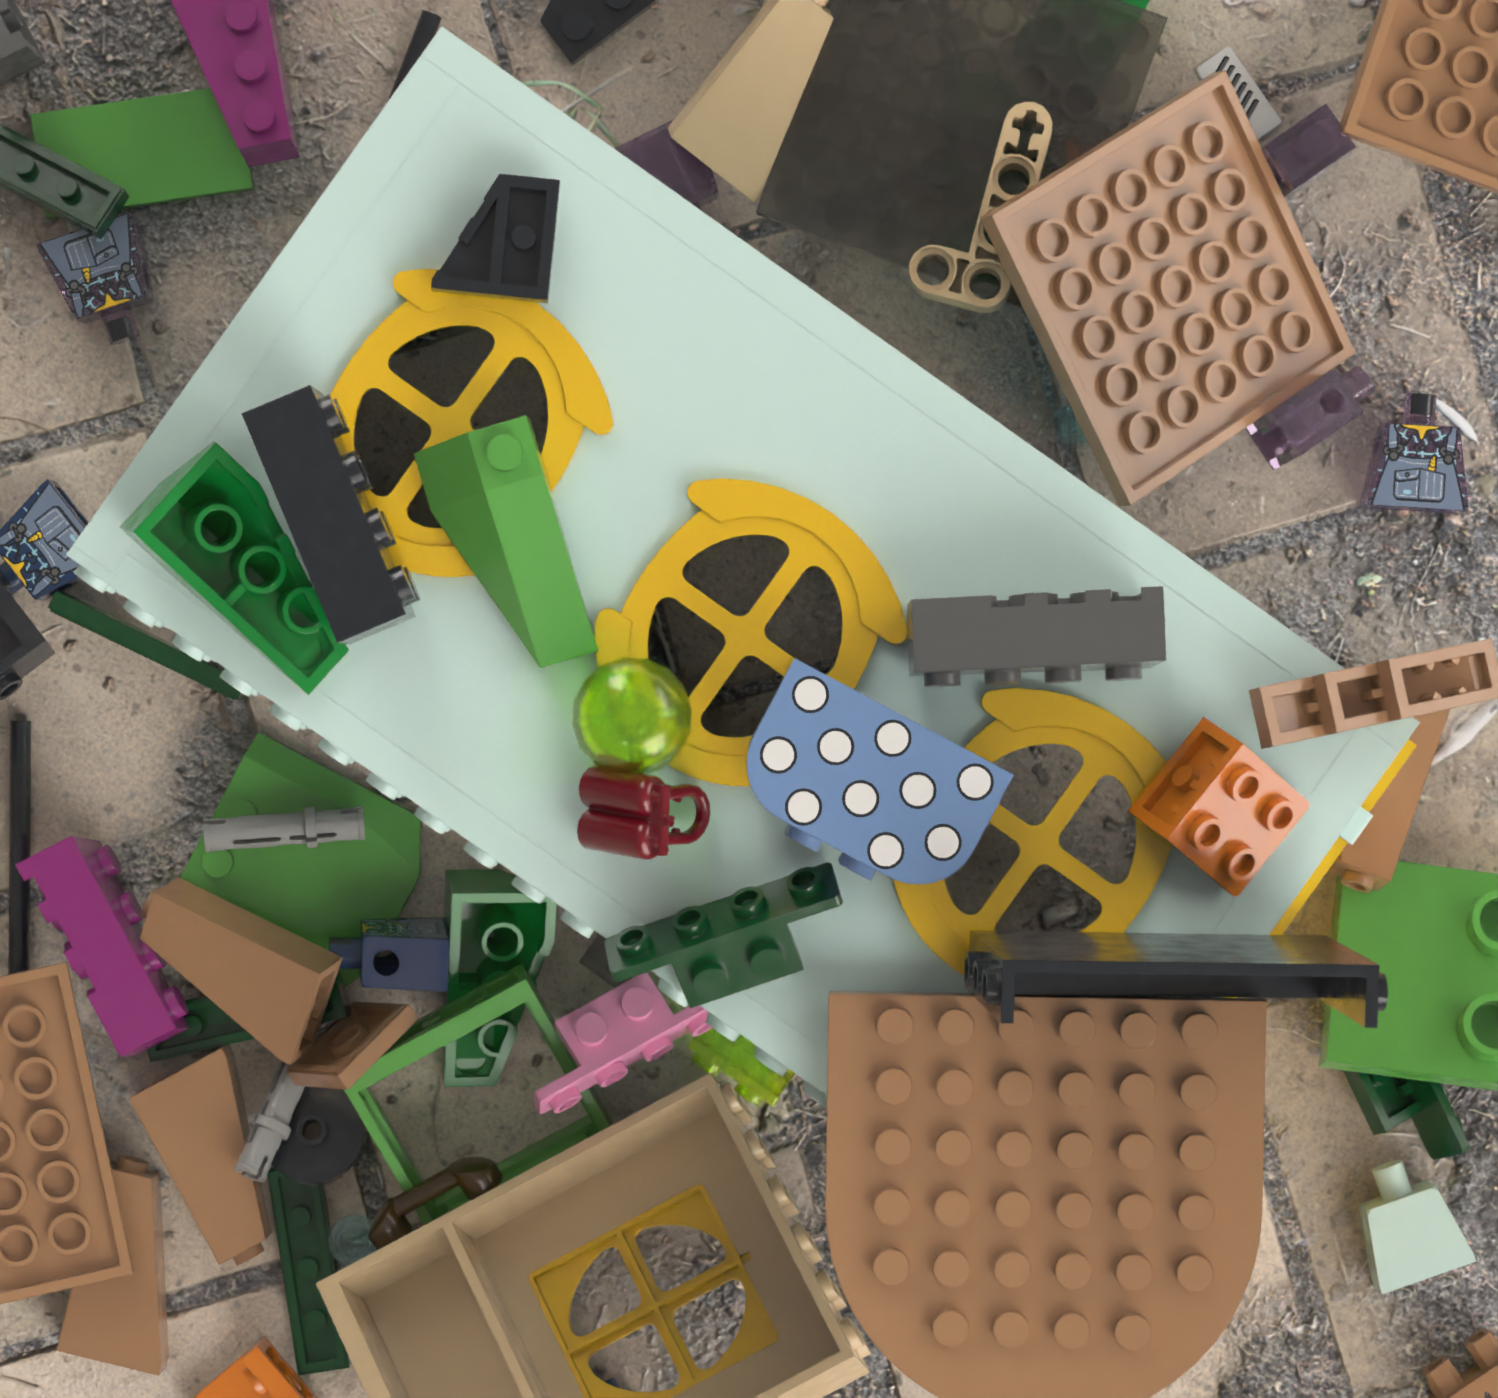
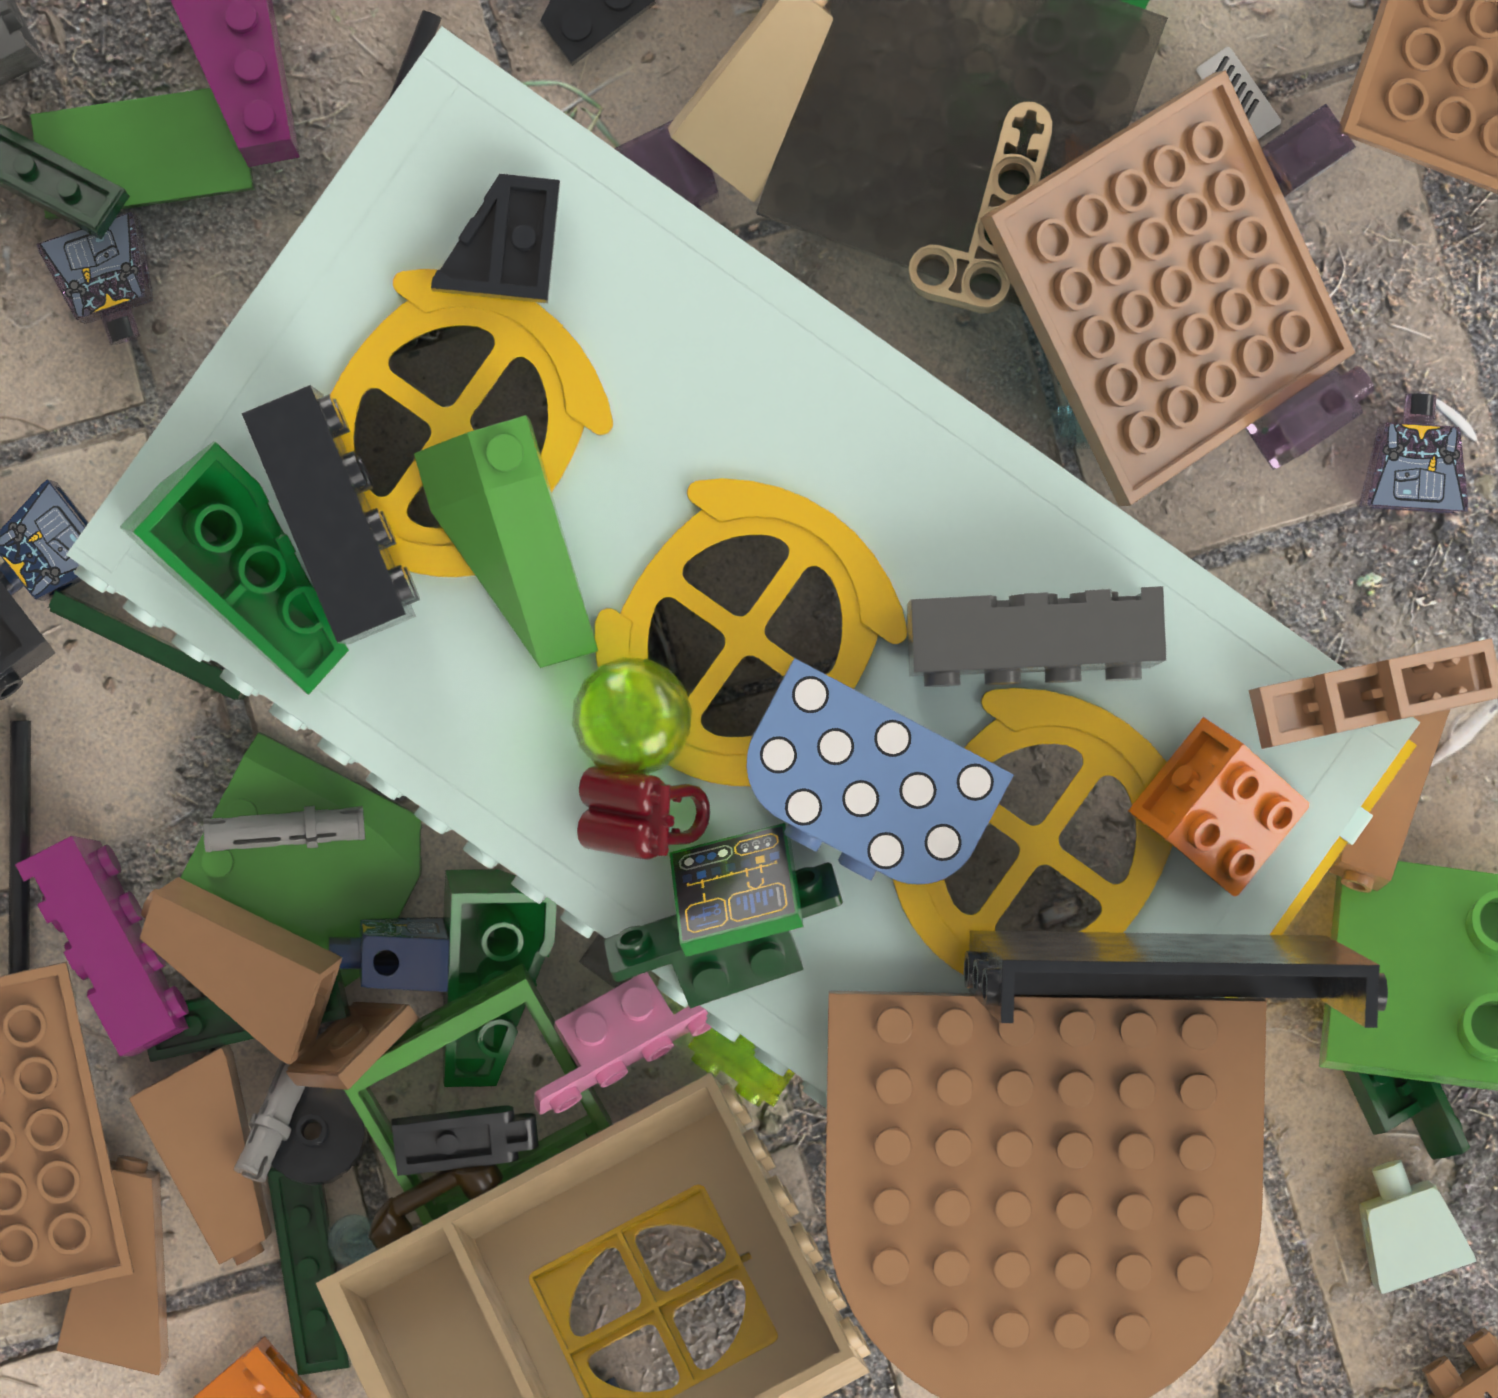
none -> black hinge [391,1105,539,1176]
none -> tile [669,823,804,957]

